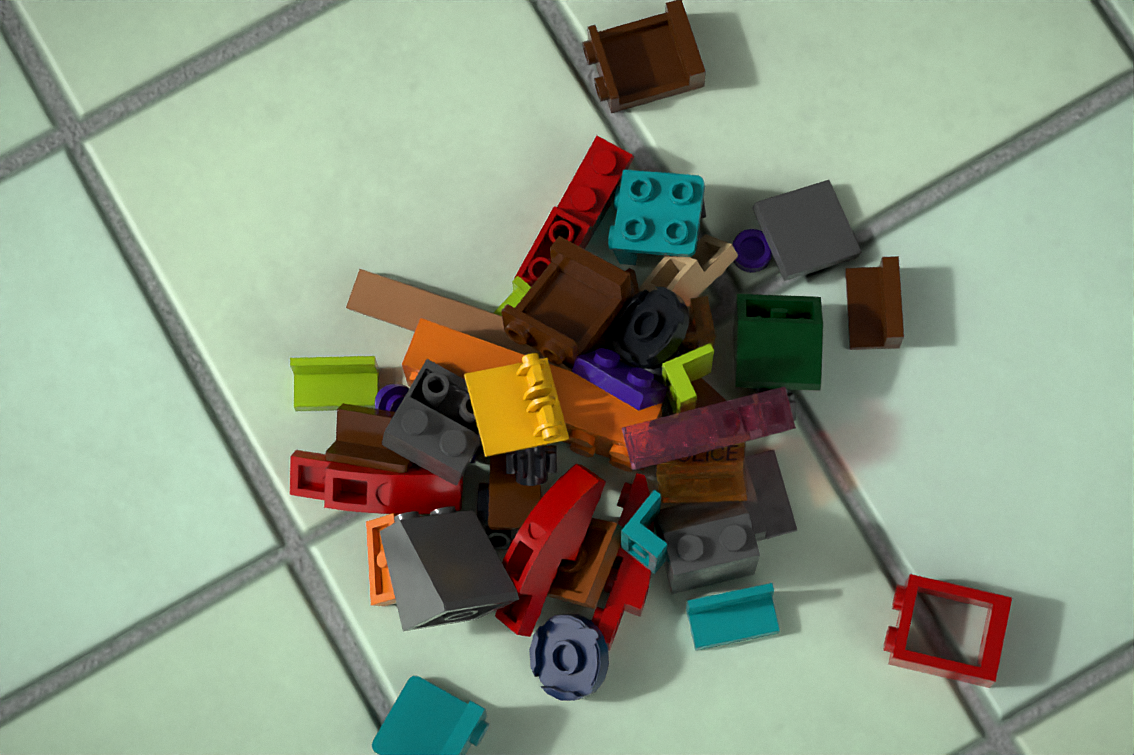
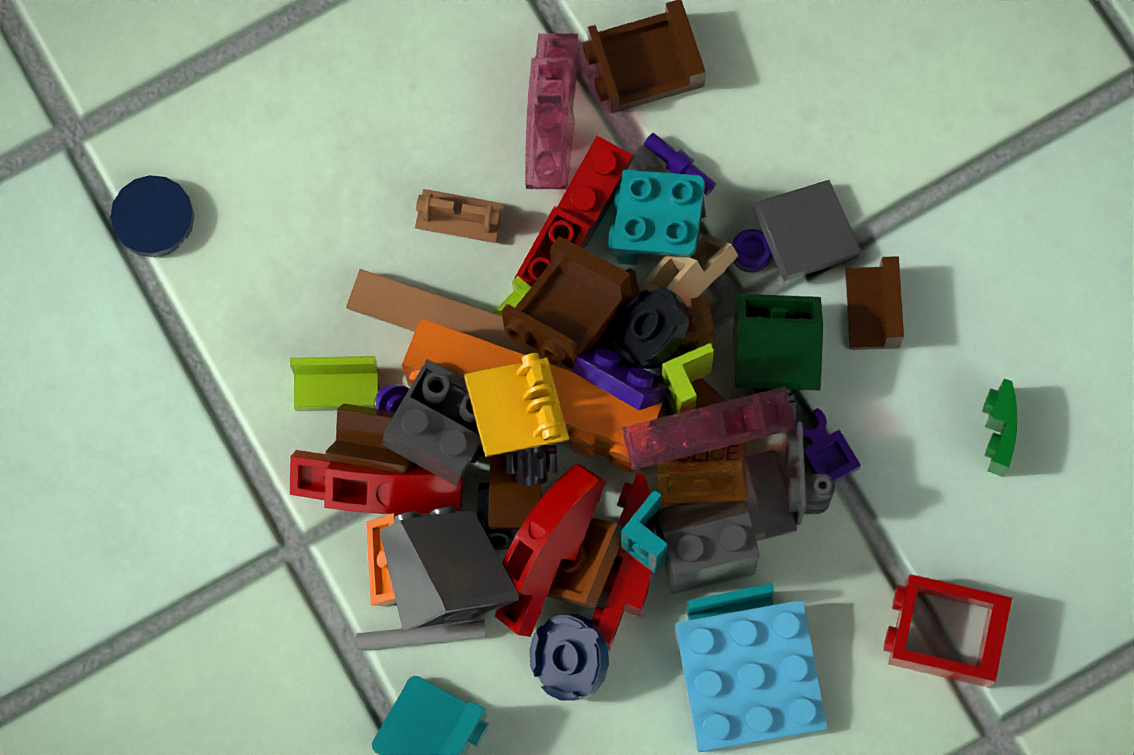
none -> dark blue tile [110,175,195,258]
none -> light grey bar [356,620,486,650]
none -> medium nougat hinge [415,189,504,243]
none -> clear pink slope [525,33,580,189]
none -> dark purple bar [643,132,717,196]
none -> medium azure plate [674,600,827,752]
none -> dark grey hinge [785,422,835,525]
none -> dark purple plate [793,408,861,483]
none -> green slope [982,378,1018,477]

